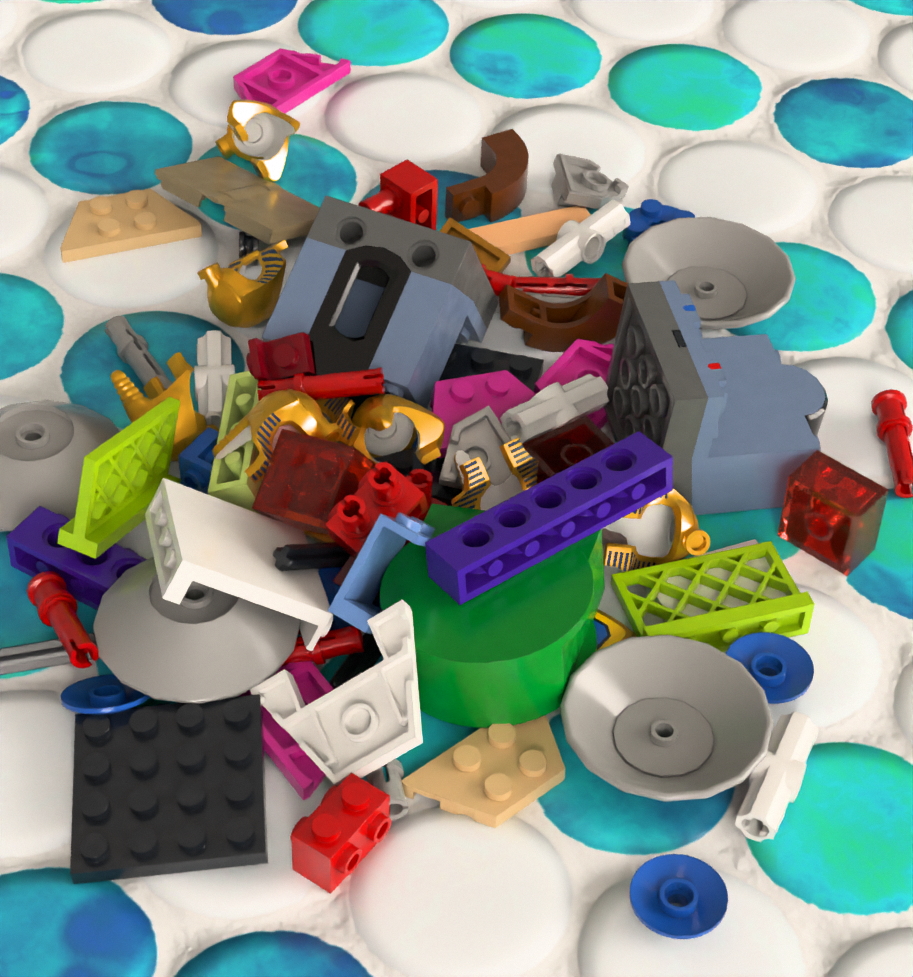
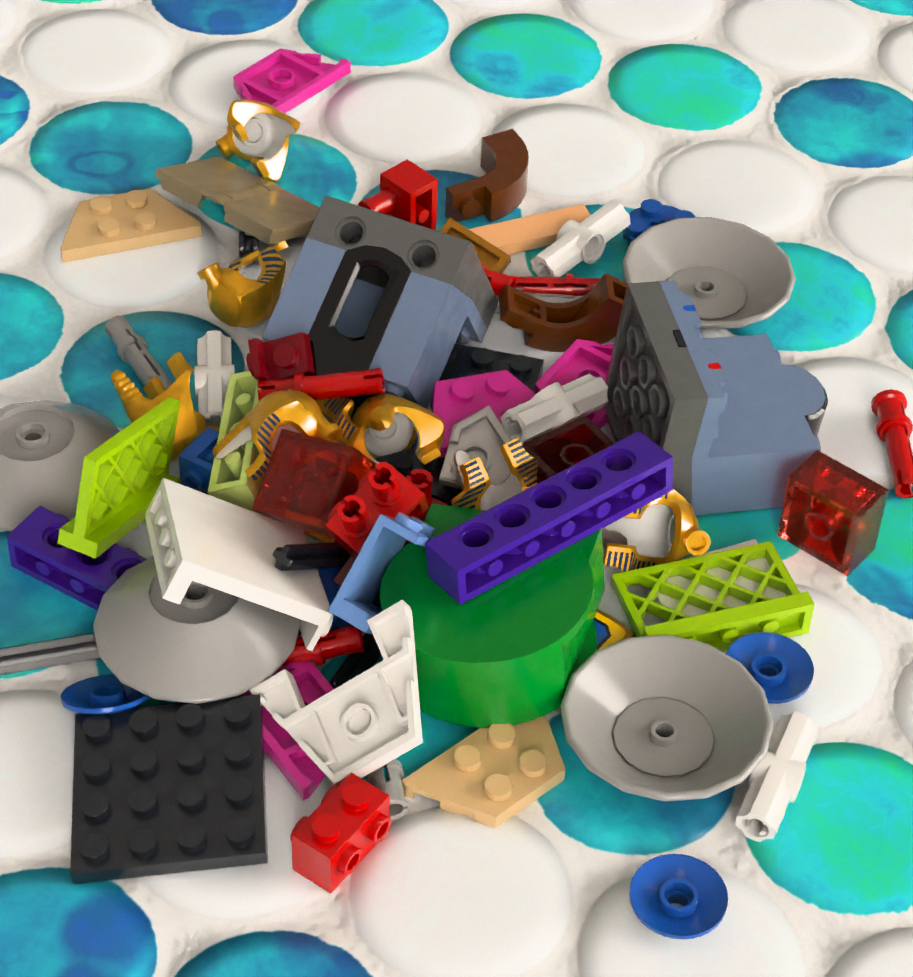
red pin [27,571,99,669] -> none
light grey plate [551,154,629,210] -> none

